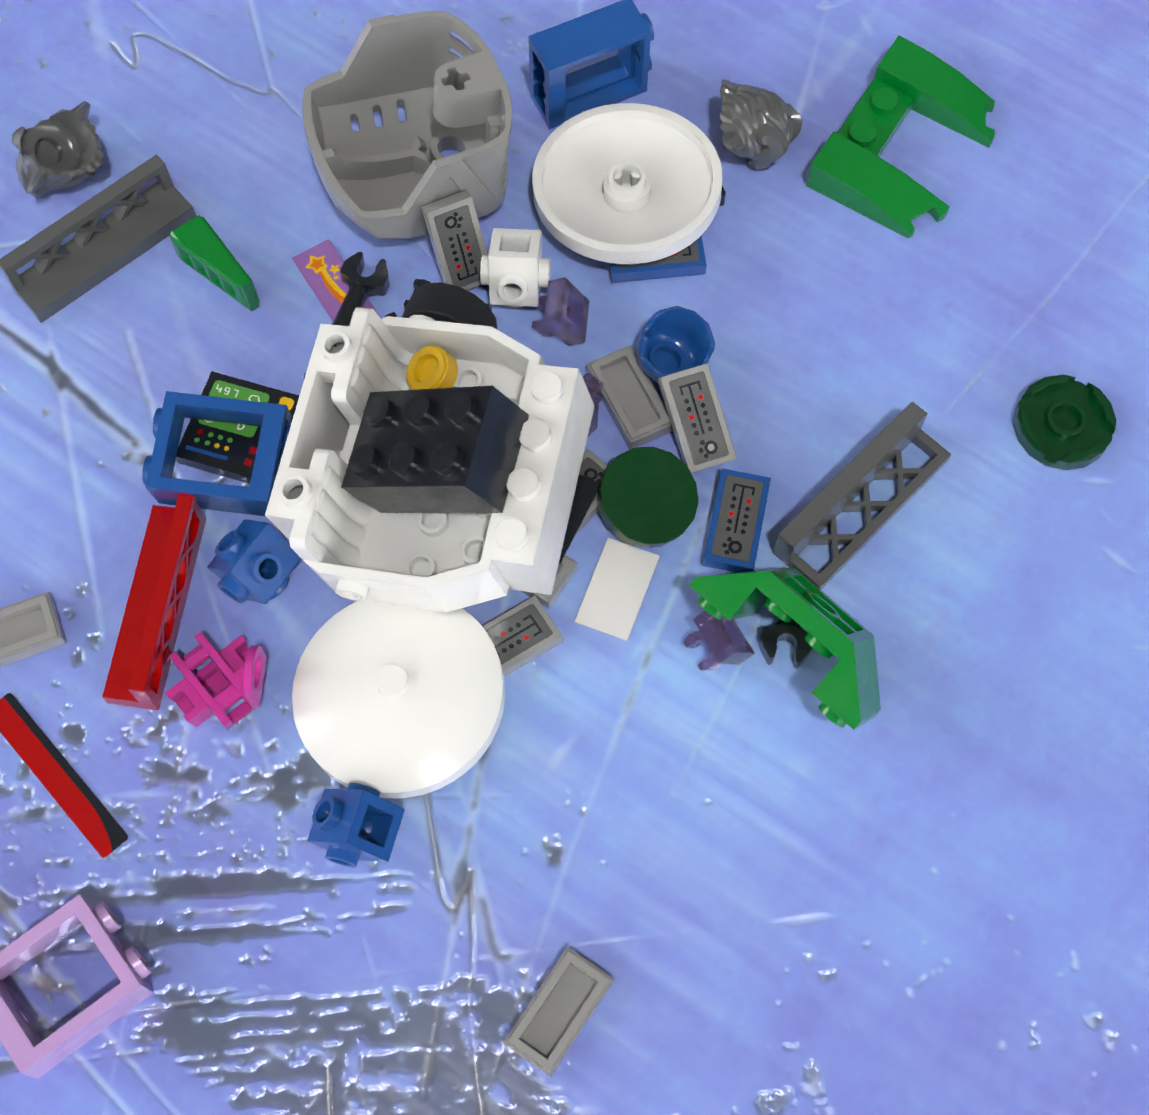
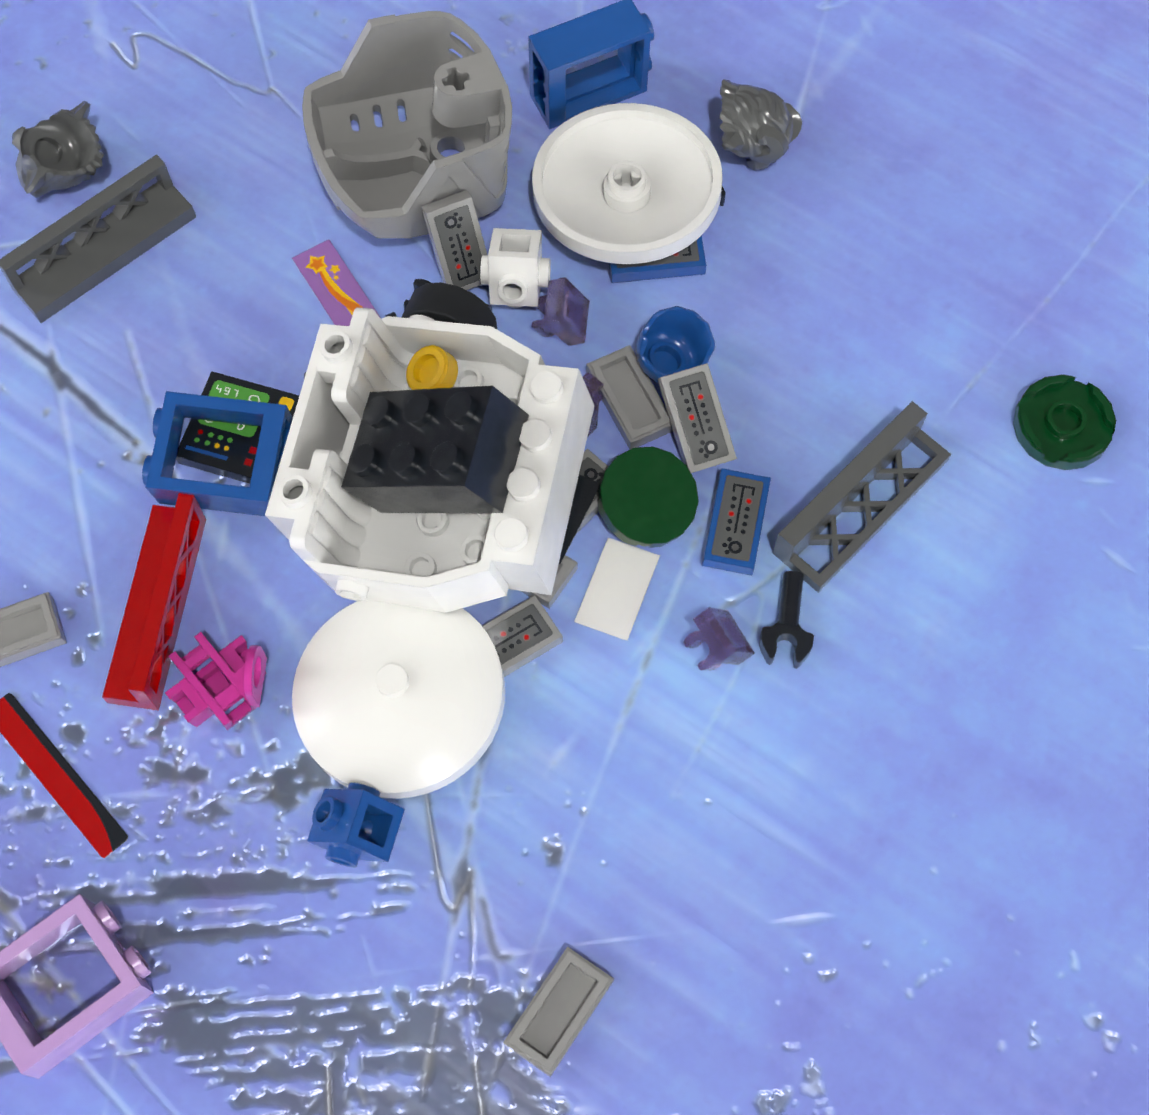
green slope [169,215,260,311] -> none
blue brick [207,519,301,604] -> none
black bar [332,252,390,326] -> none
green slope [689,568,881,730] -> none
green wedge [806,35,995,238] -> none

